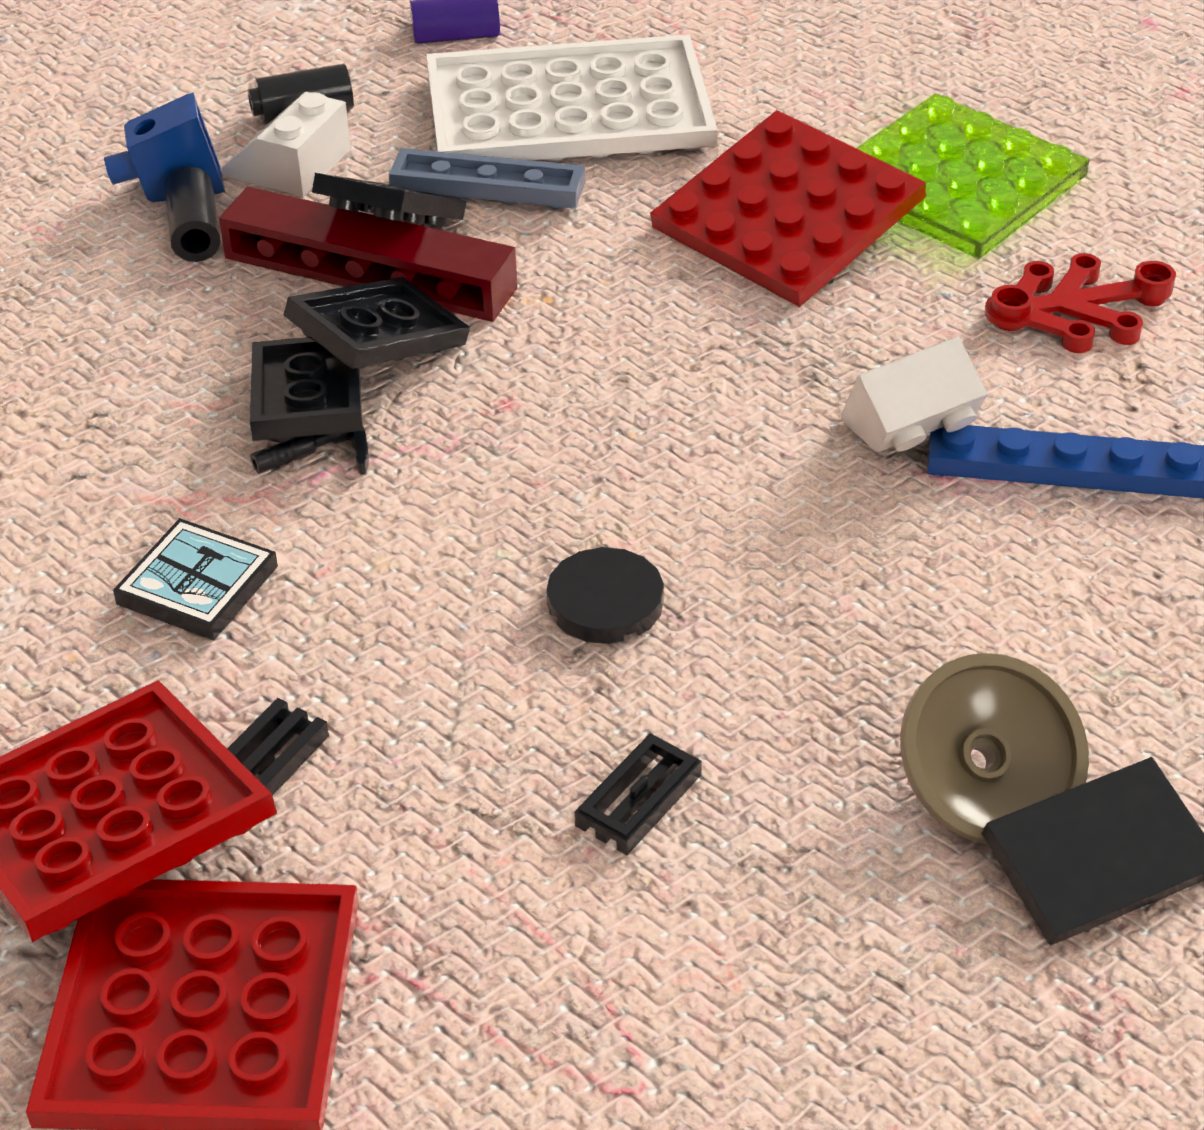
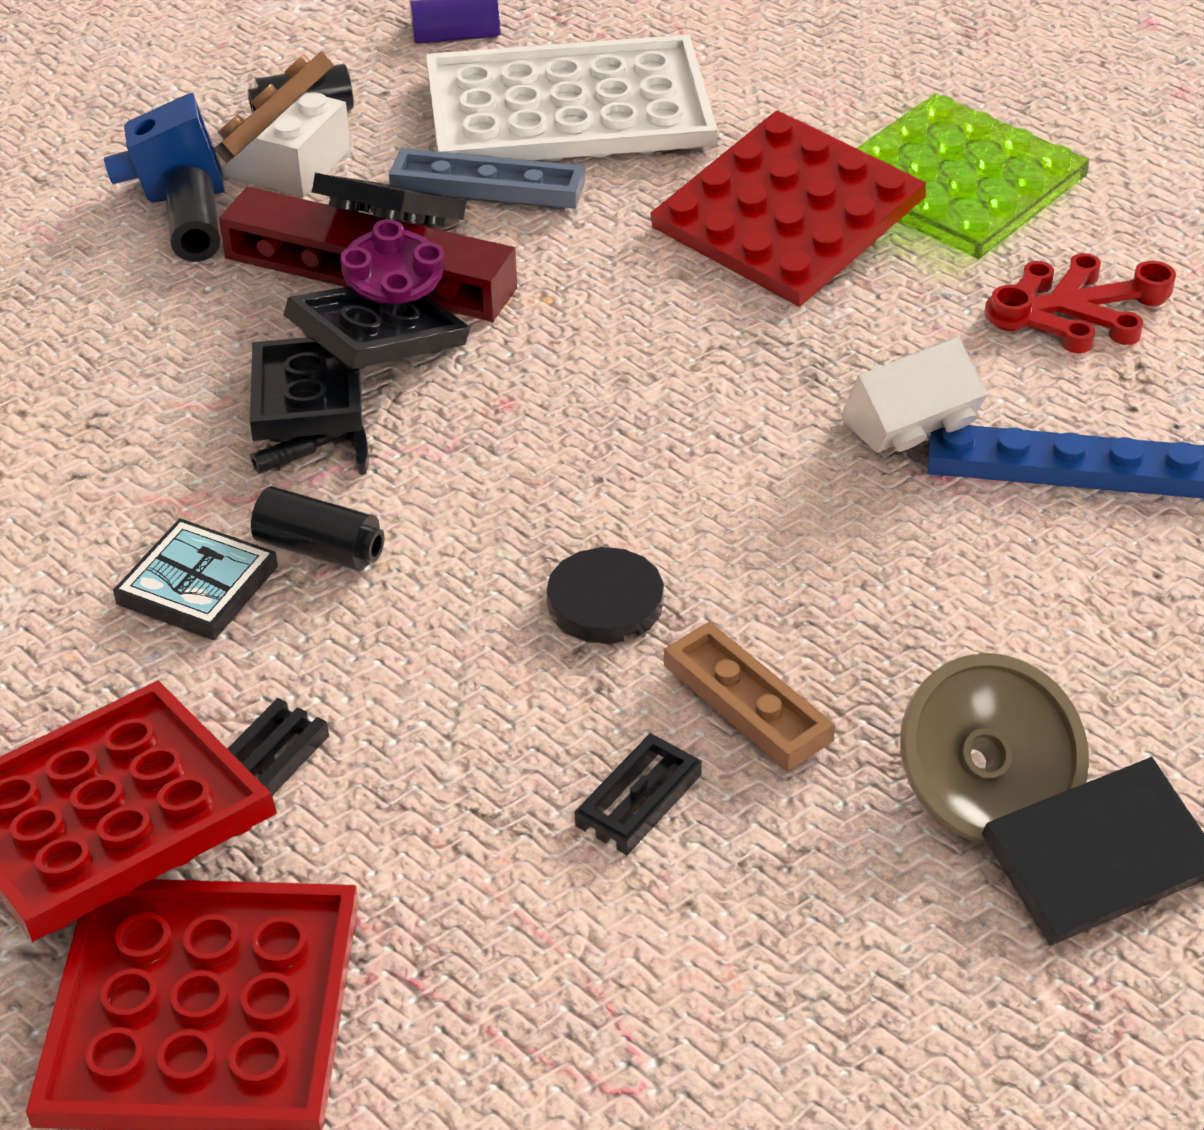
none -> medium nougat plate [214,51,334,163]
none -> black brick [251,486,385,571]
none -> magenta dish [341,219,444,304]
none -> medium nougat plate [664,621,835,772]

